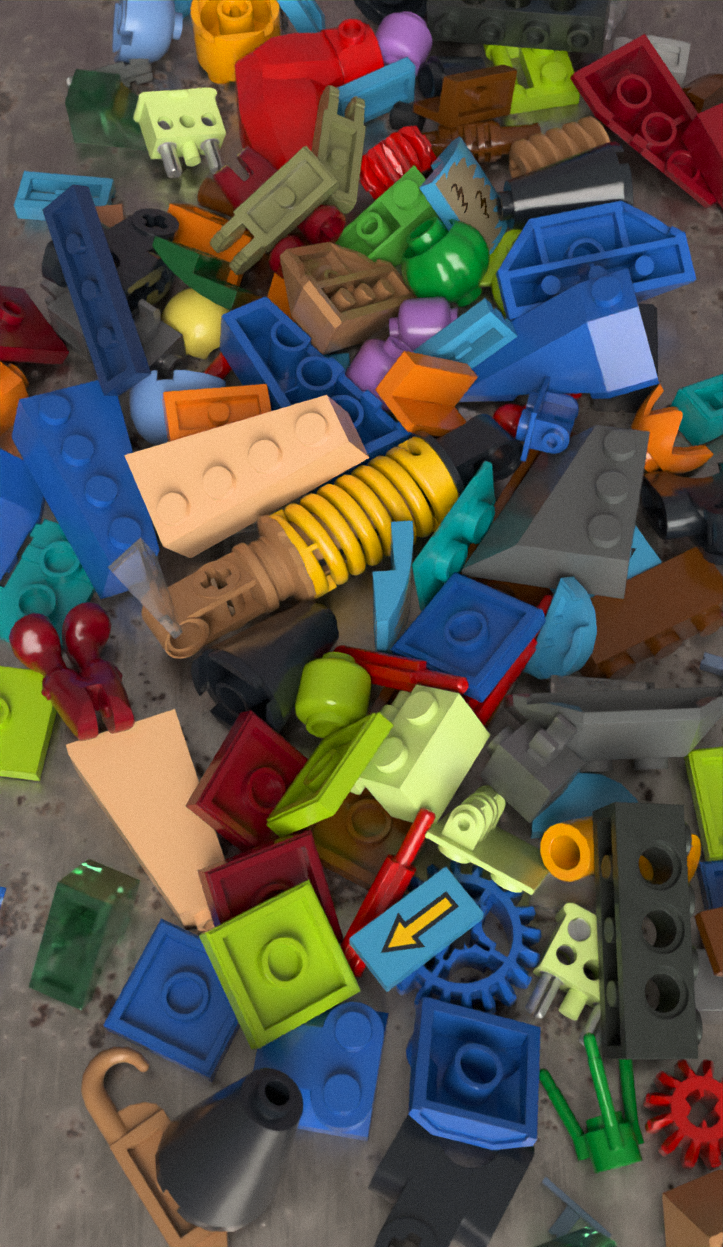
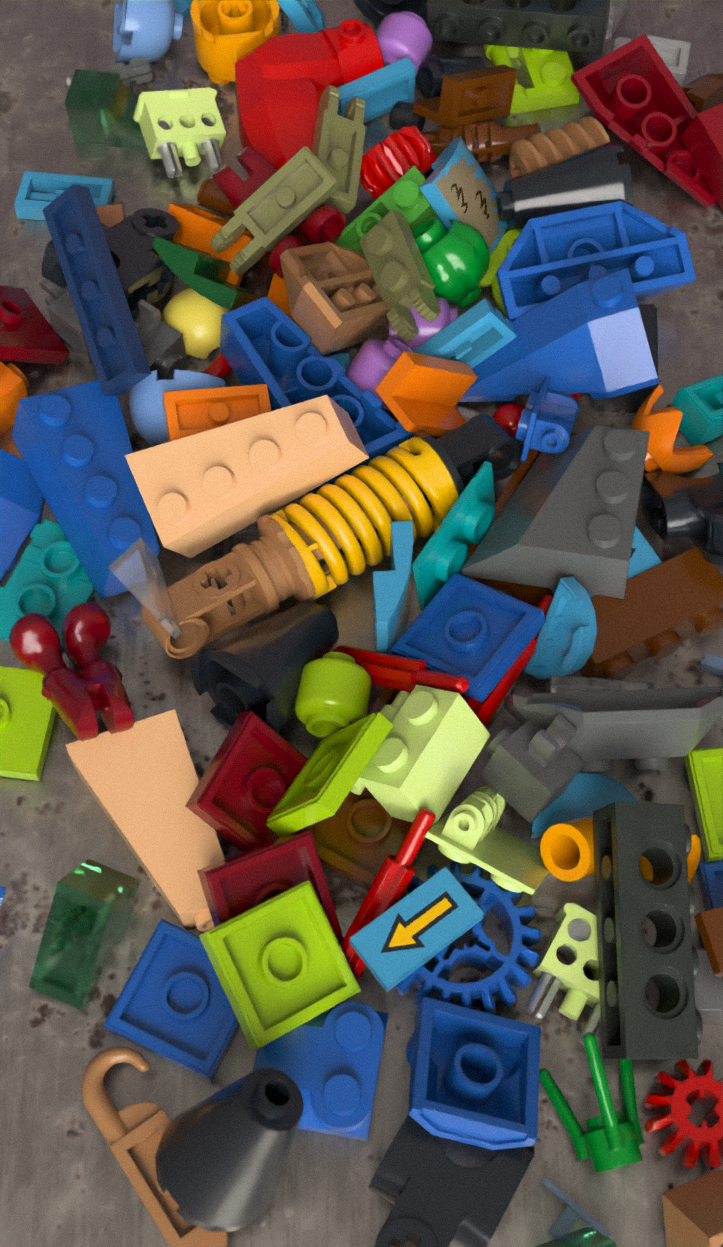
none -> olive hinge [359,209,441,342]

